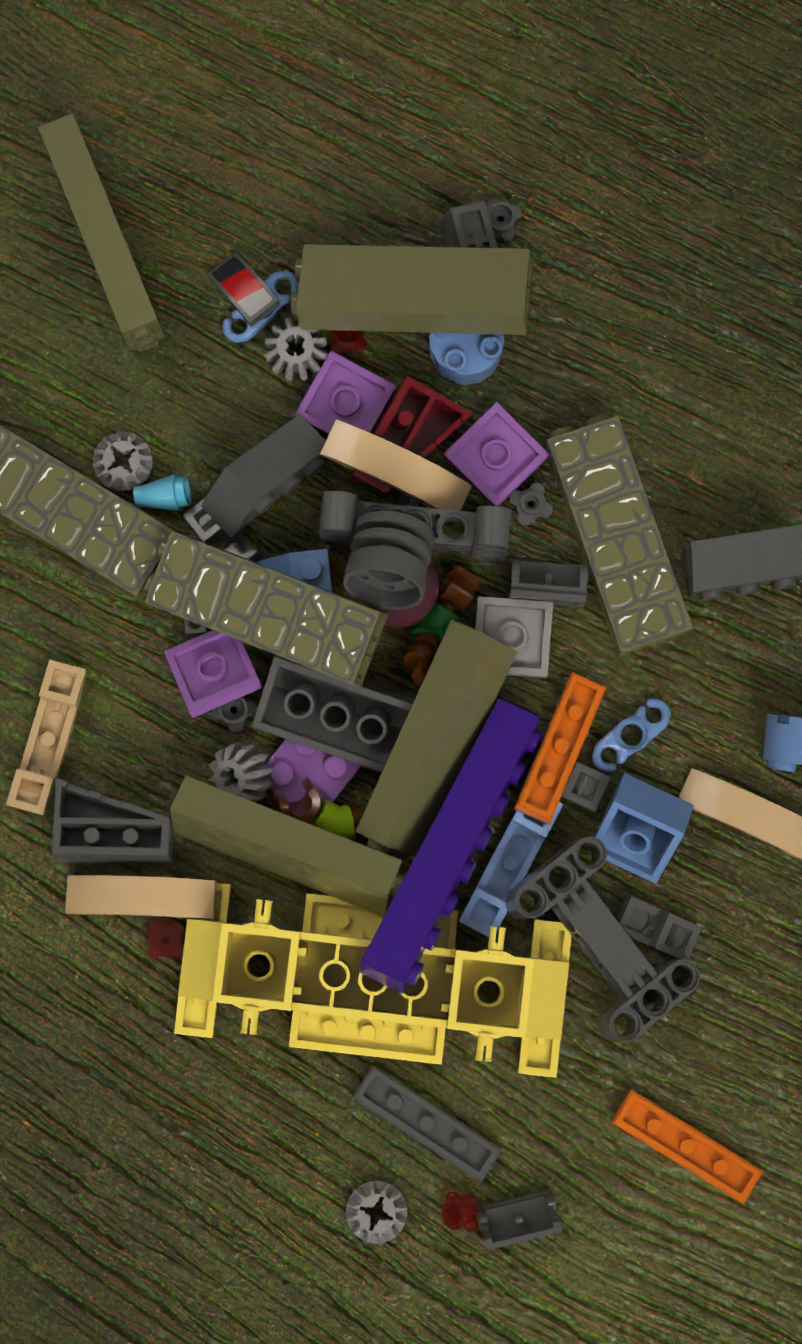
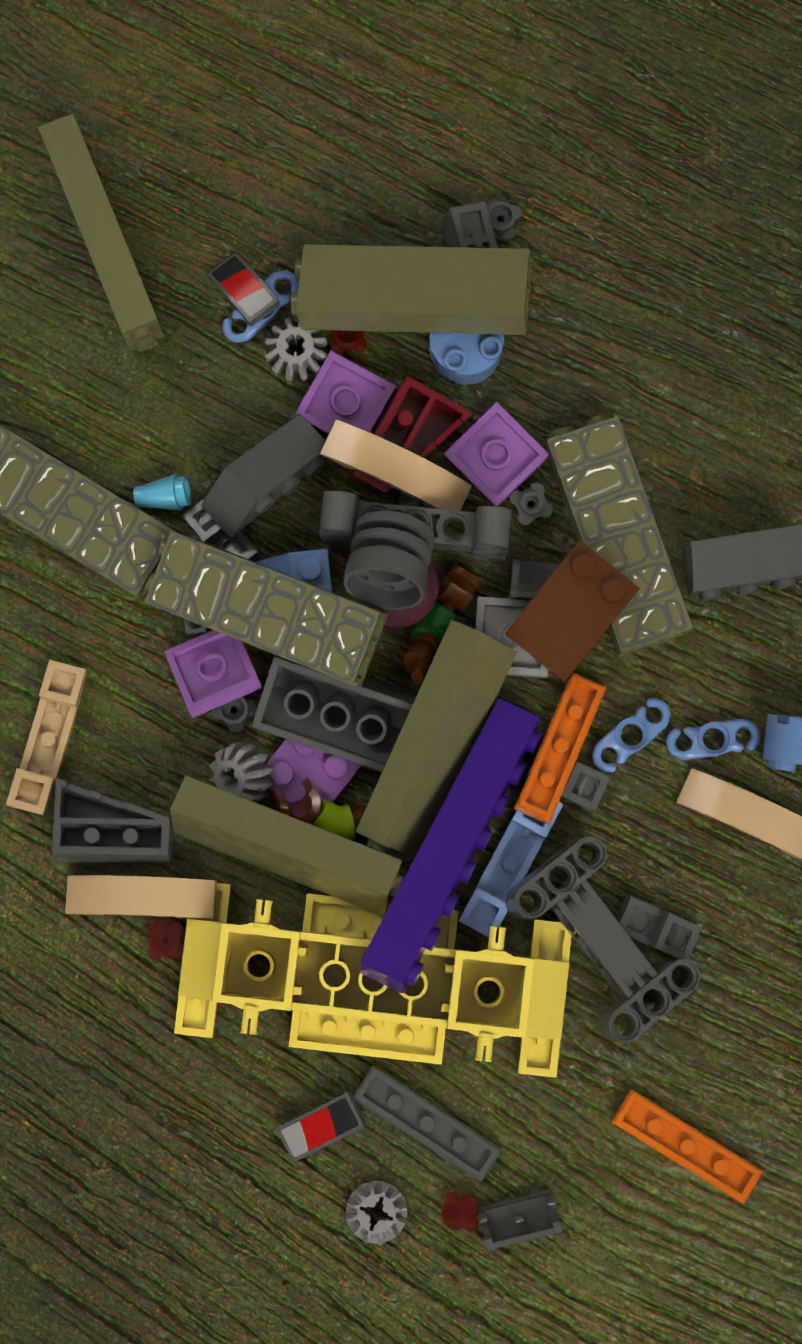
light grey gear [92,431,153,491] -> none
medium blue slope [587,773,694,884] -> none
none -> slope [276,1090,367,1163]
none -> reddish brown slope [505,540,640,682]
none -> medium blue piece [666,719,761,760]

